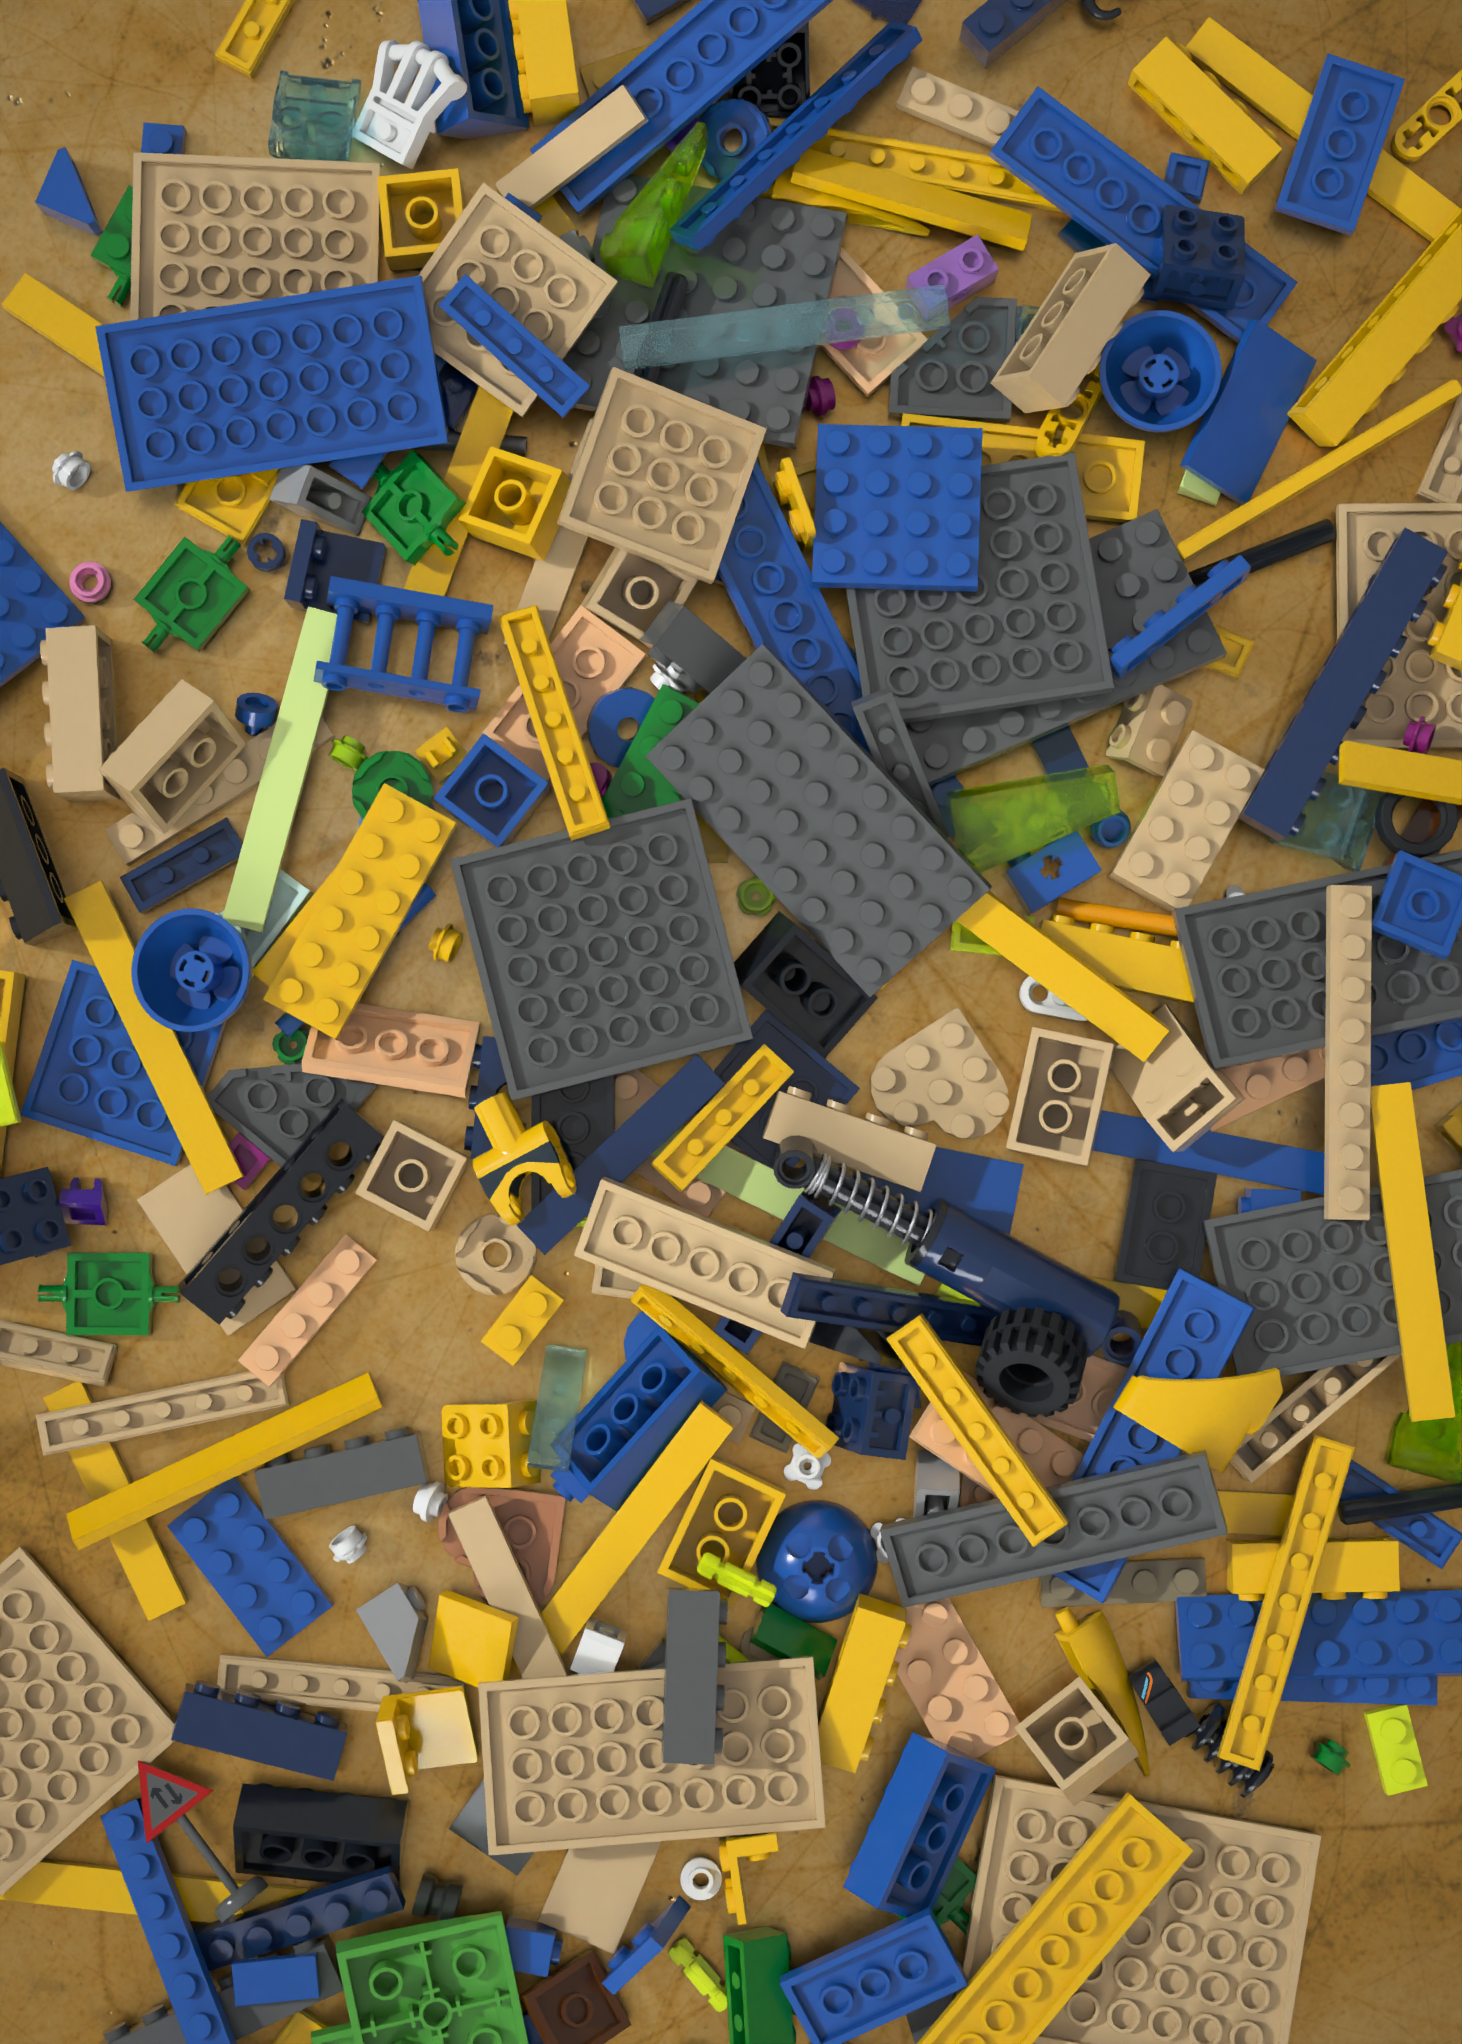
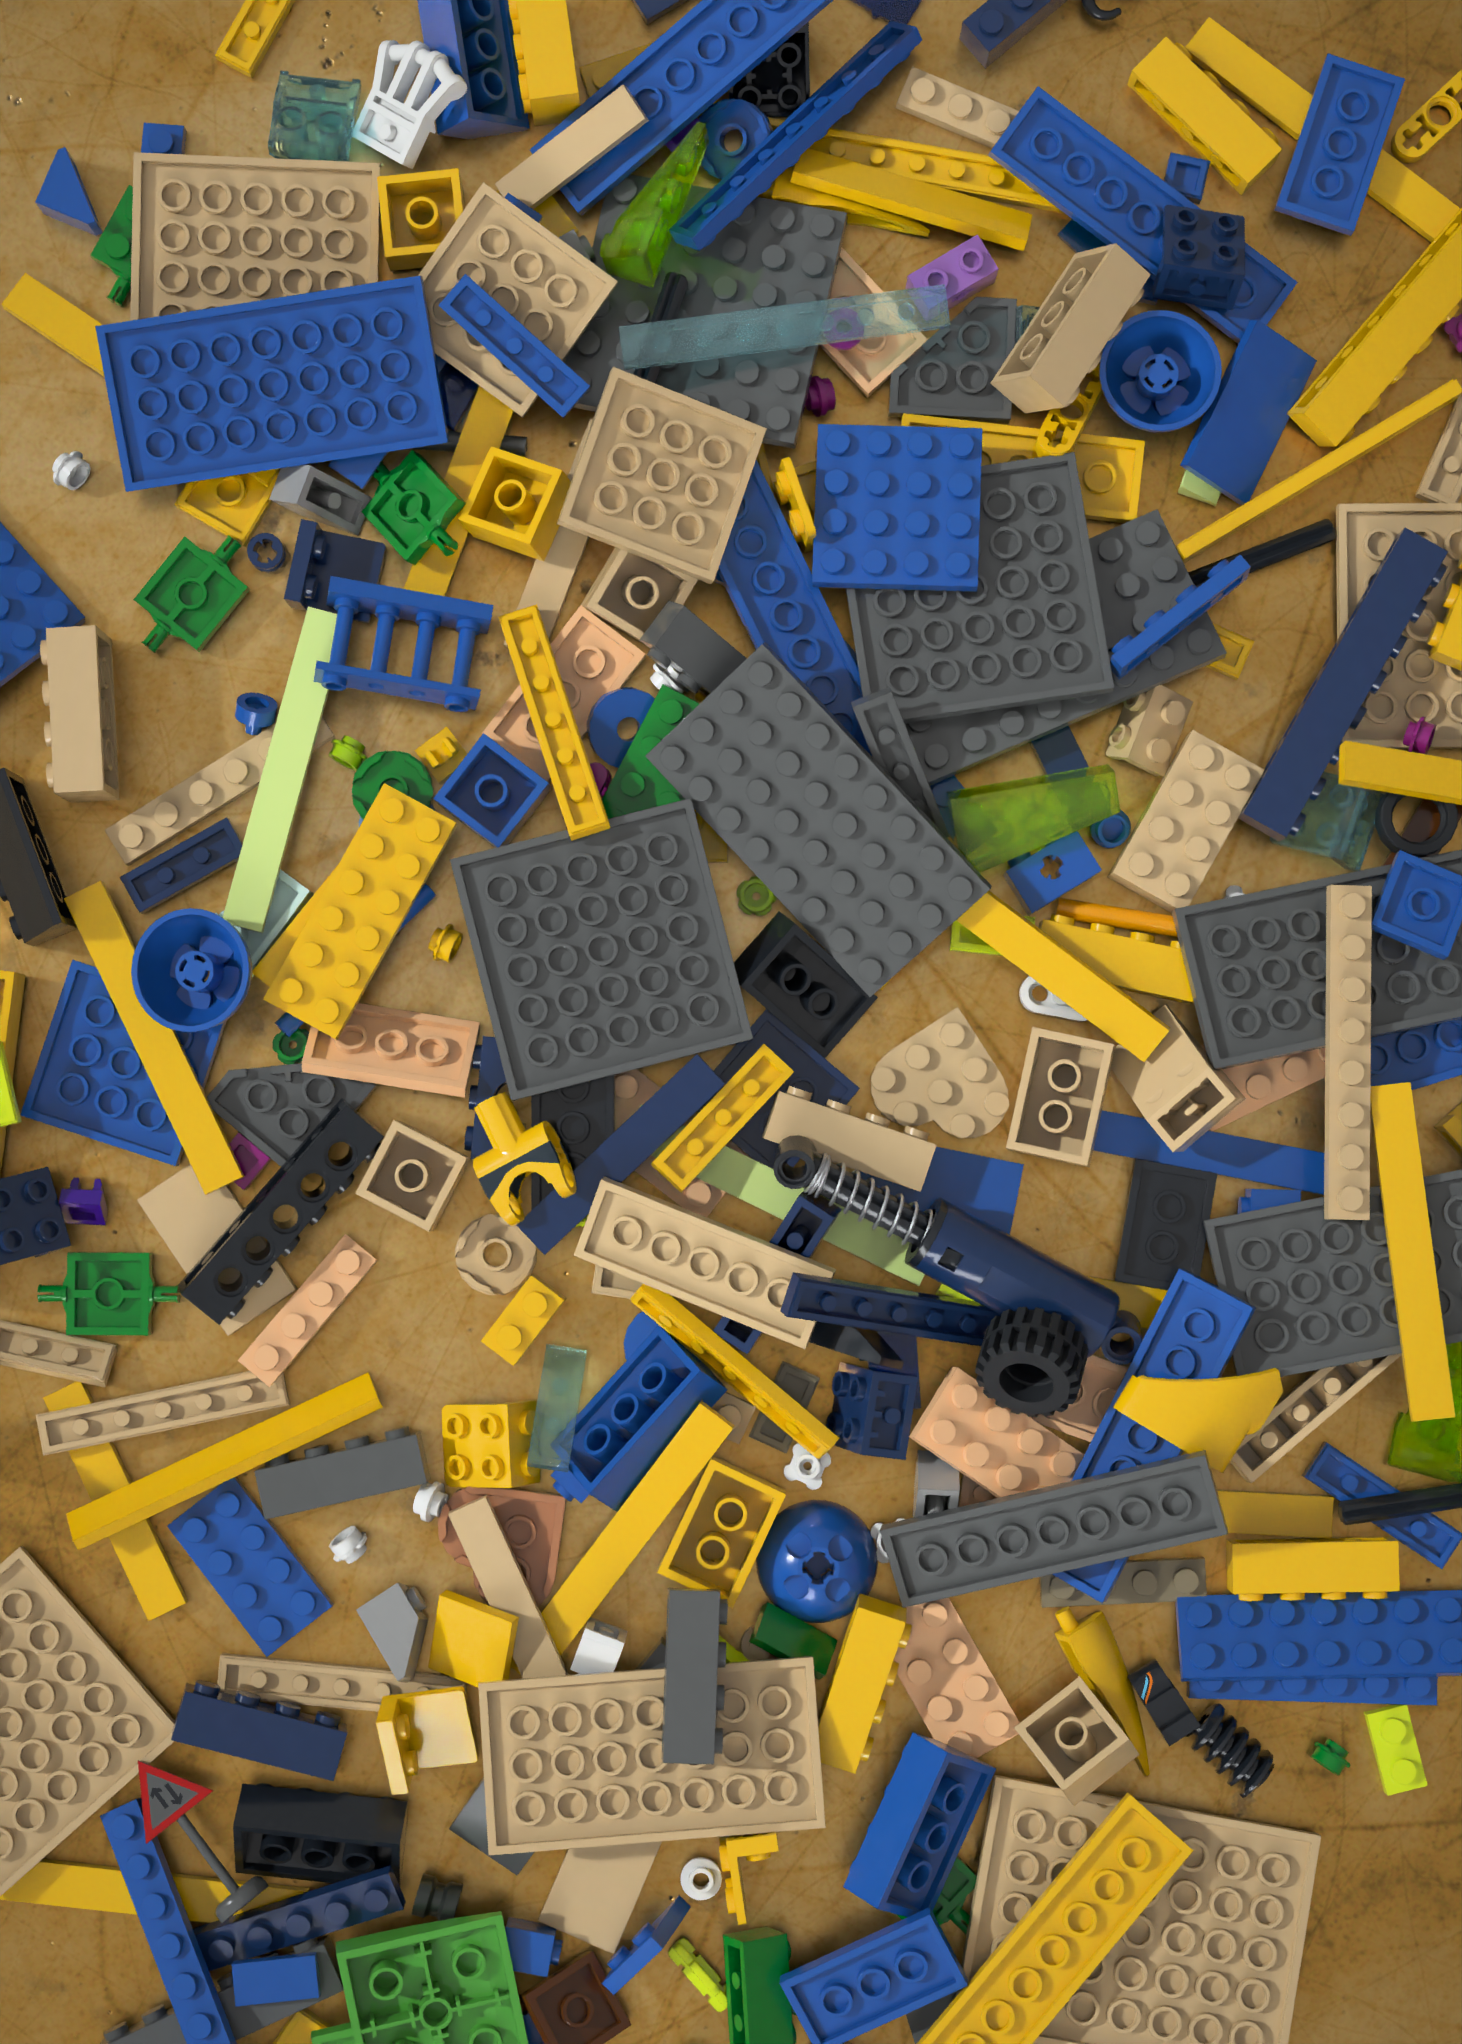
bright pink plate [69,562,111,603] -> none
tan brick [98,679,247,834] -> none
neon yellow axle [697,1552,777,1607] -> none
yellow tile [886,1313,1069,1547] -> none
yellow tile [1217,1435,1355,1771] -> none

